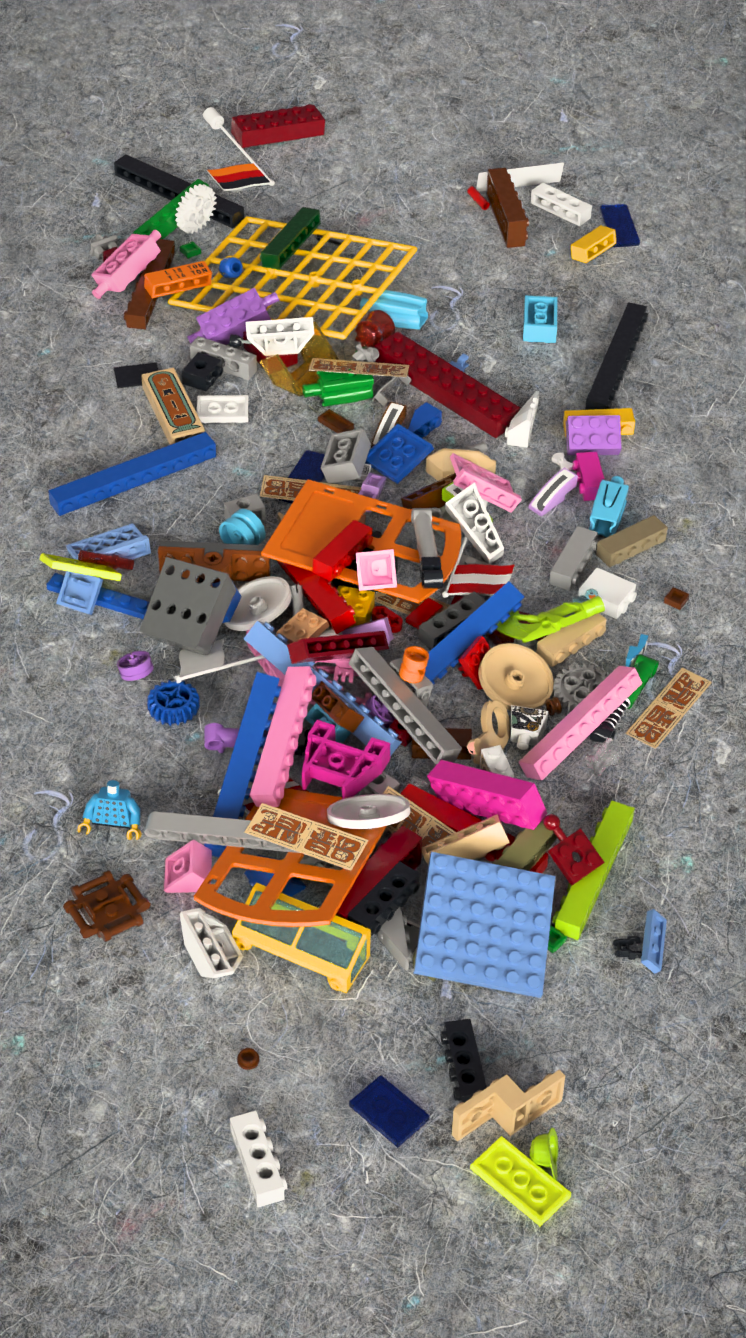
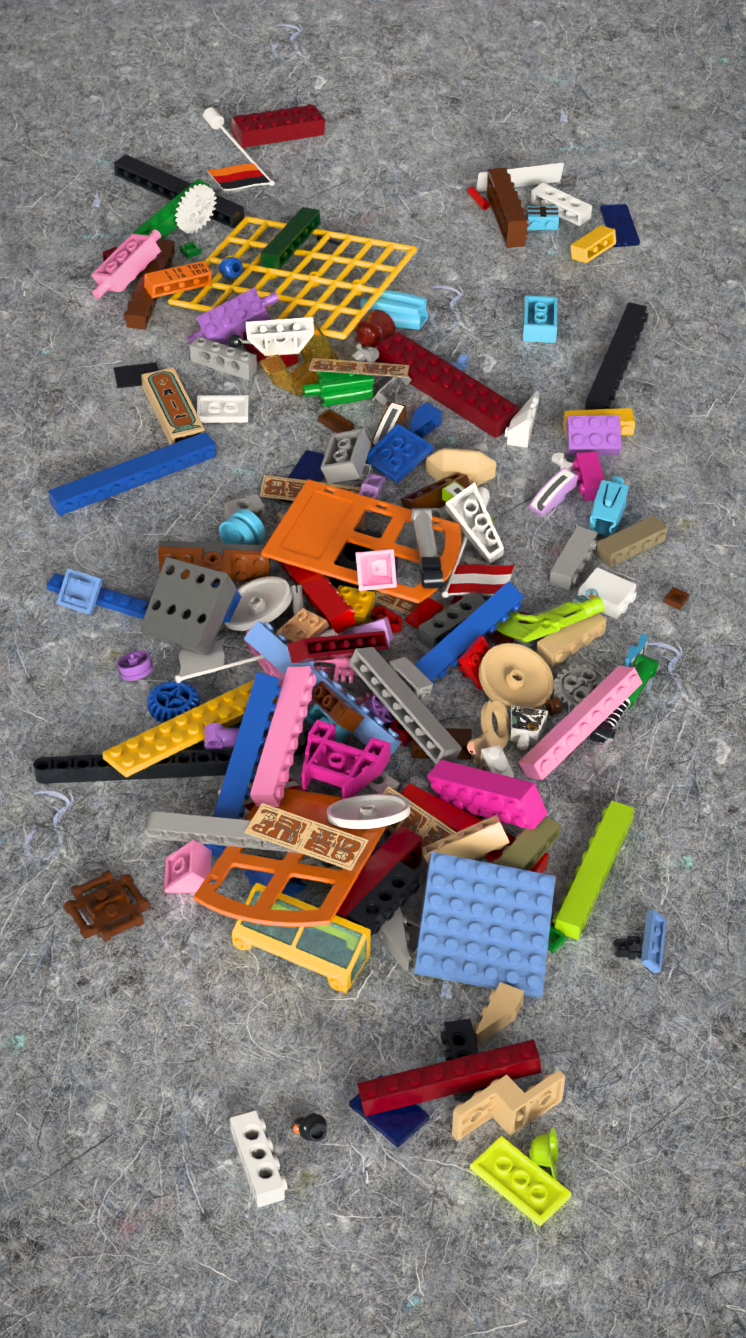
neon yellow tile [39,553,122,581] -> none
light blue fence [66,523,151,567] -> none
clear red pin [78,550,134,570] -> none
dark azure torso [78,780,142,840] -> none
light grey hips [89,233,118,260] -> none
white wedge [180,908,243,978] -> none
black brick [182,352,223,392] -> none
reddish brown plate [237,1048,259,1070] -> none
red brick [312,520,373,581] -> none
orange wheel [399,646,429,683] -> none
bright pink fence [450,453,522,513] -> none
dark red plate [543,814,605,886] -> none
sticker [625,668,712,749] -> none
none -> black beam [33,748,234,784]
none -> yellow plate [102,679,280,777]
none -> black animal [293,1113,327,1142]
none -> dark red brick [357,1039,542,1117]
none -> tan slope [473,982,524,1046]
none -> medium azure brick [527,206,559,230]

